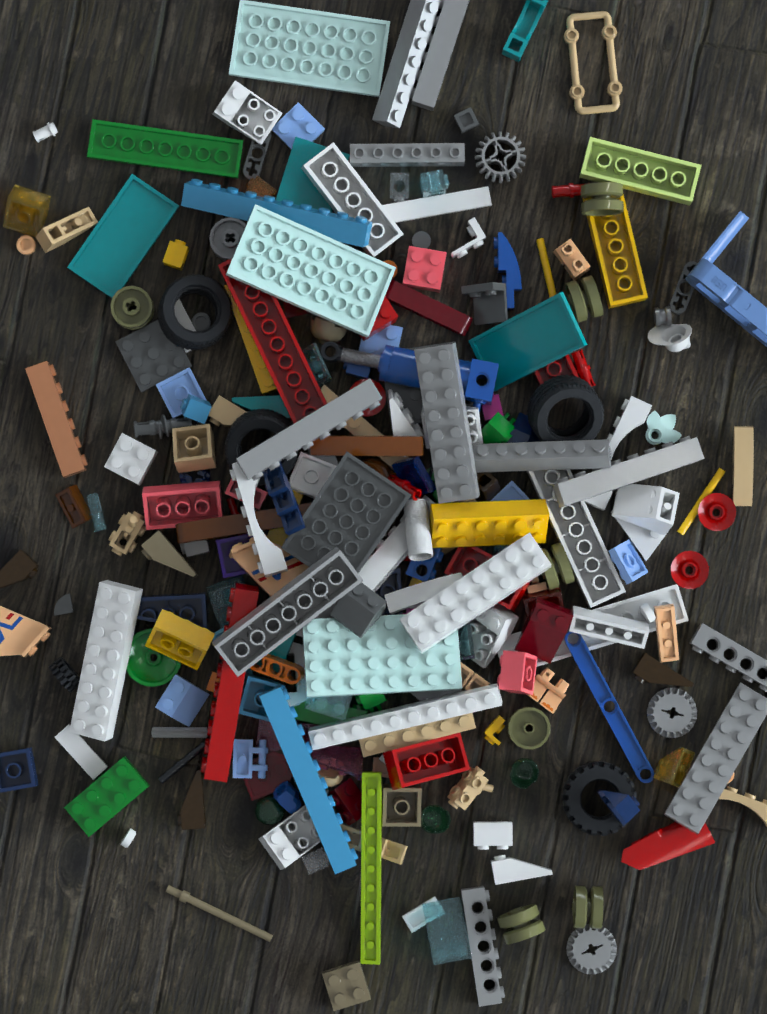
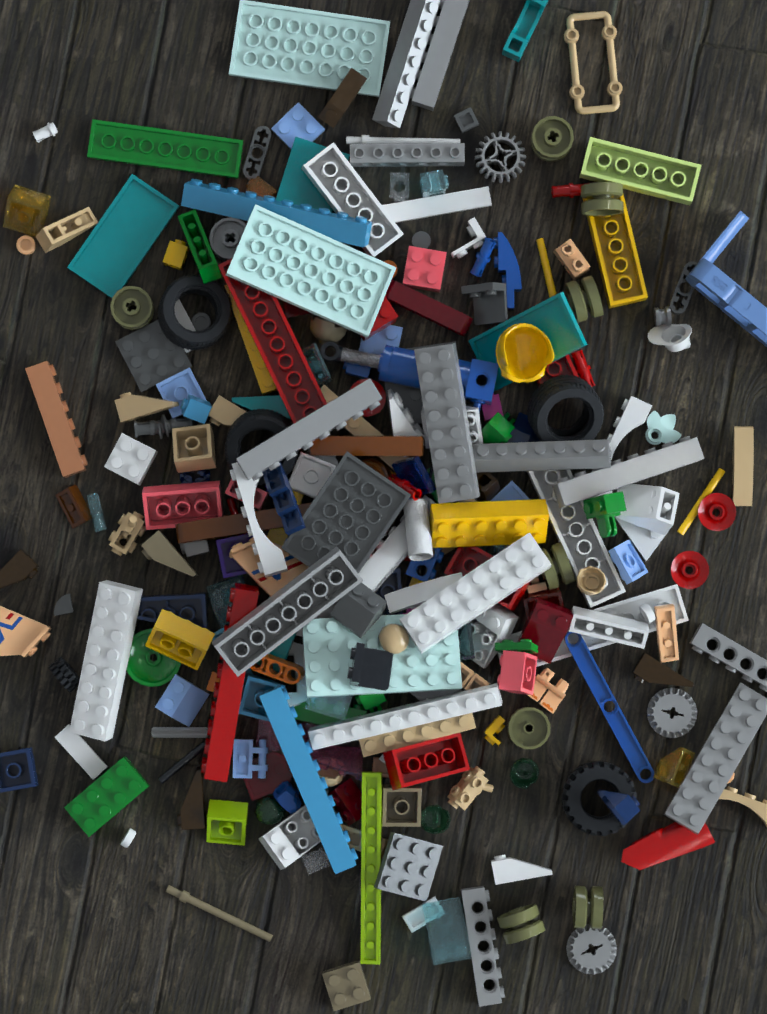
white slope [212,81,282,145] -> none
white brick [473,821,513,850] -> none
none -> tan slope [114,392,179,422]
none -> green brick [178,210,222,284]
none -> lime slope [206,799,248,846]
none -> dark brown slope [318,68,367,128]
none -> white bar [346,135,460,144]
none -> black bracket [347,643,393,691]
none -> plate [374,831,443,902]
none -> tan hair [378,624,409,654]
none -> blue pin [470,237,496,277]
none -> yellow piece [495,323,554,383]
none -> green plate [495,639,538,654]
none -> olive wheel [531,116,574,162]
none -> tan hair [576,566,606,595]
none -> green brick [583,492,627,538]

